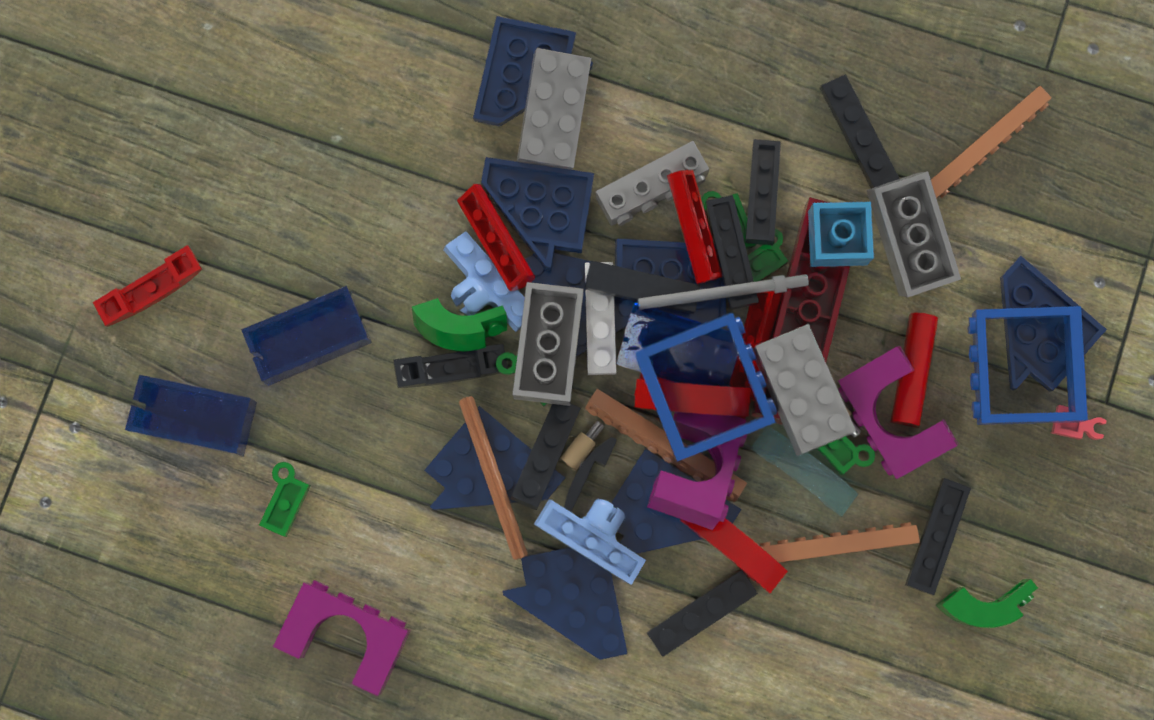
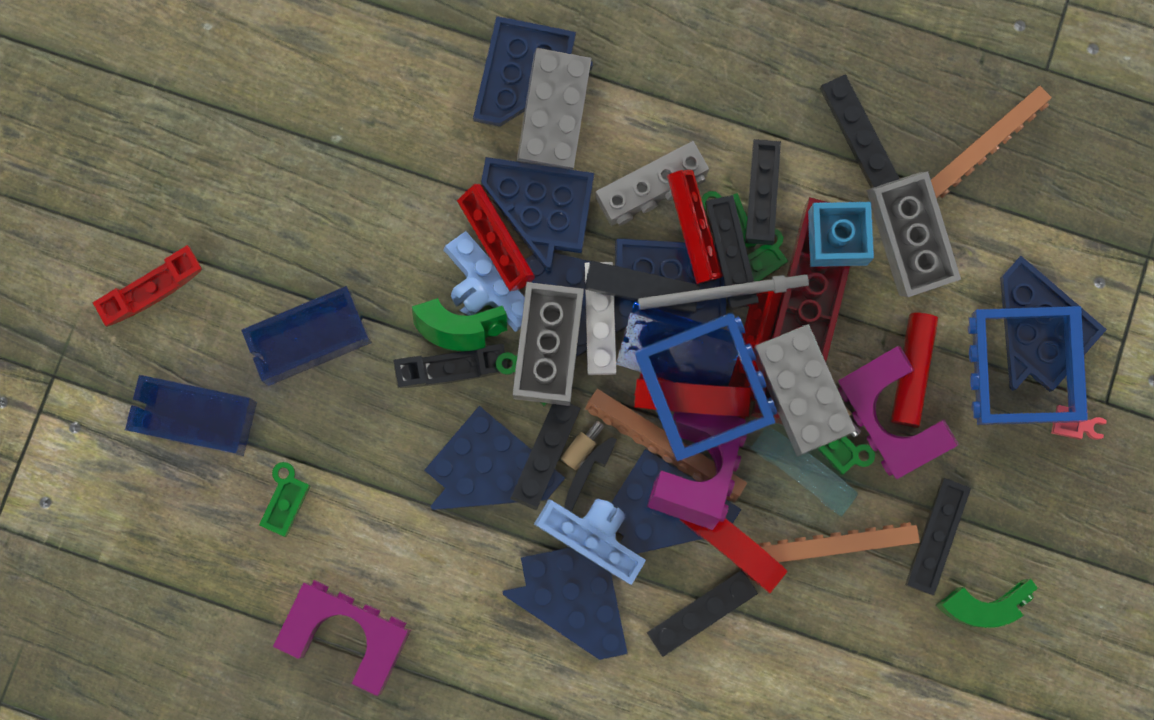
nougat axle [459,396,528,560] -> none

